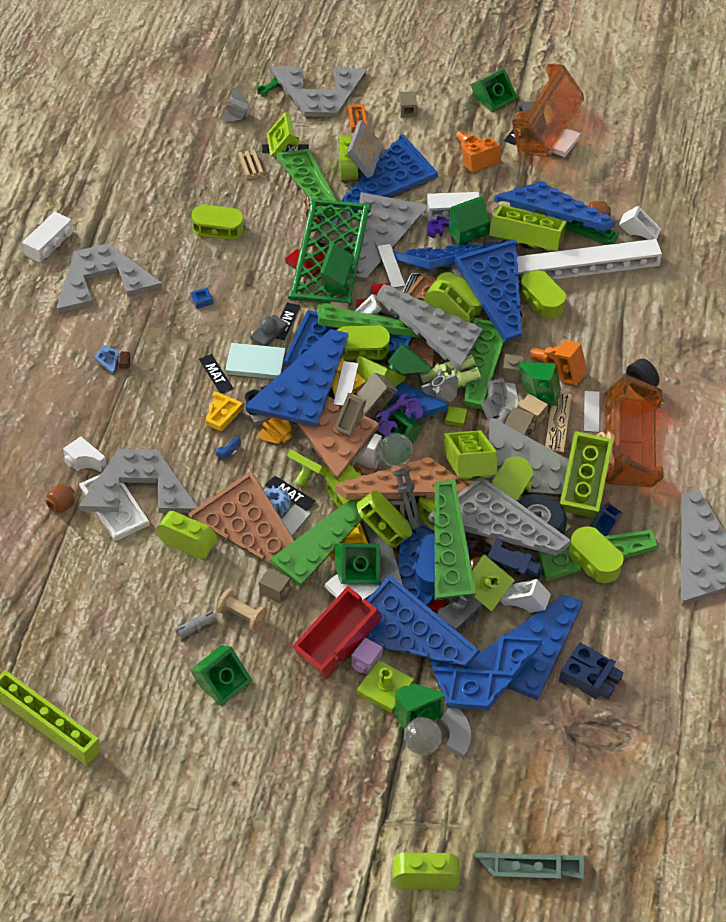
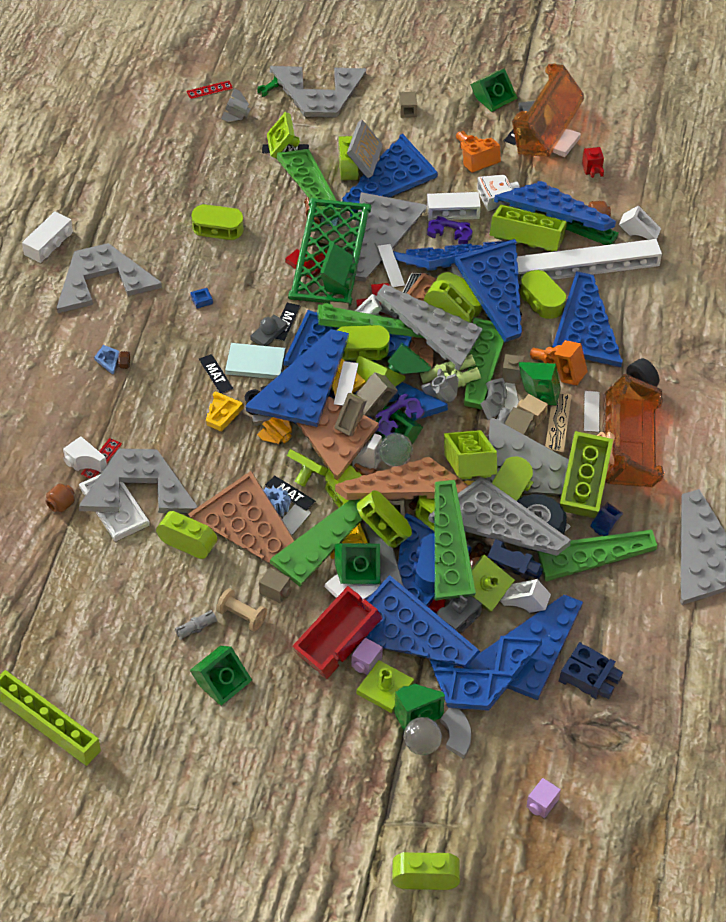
blue arm [216,437,241,459] -> none
tan tile [238,149,263,180] -> none
orange tile [348,104,368,132] -> none
dark grey pin [393,468,423,529] -> none
lime tile [445,406,467,428] -> none
green slope [449,196,490,245] -> none
sand green wedge [475,852,585,879] -> none
lime brick [569,527,624,583] -> none
none -> red sticker [81,438,122,479]
none -> red sticker [186,81,233,99]
none -> white torso [477,175,520,211]
none -> lavender brick [526,778,561,819]
none -> blue wing [552,271,623,367]
none -> red brick [582,147,604,178]

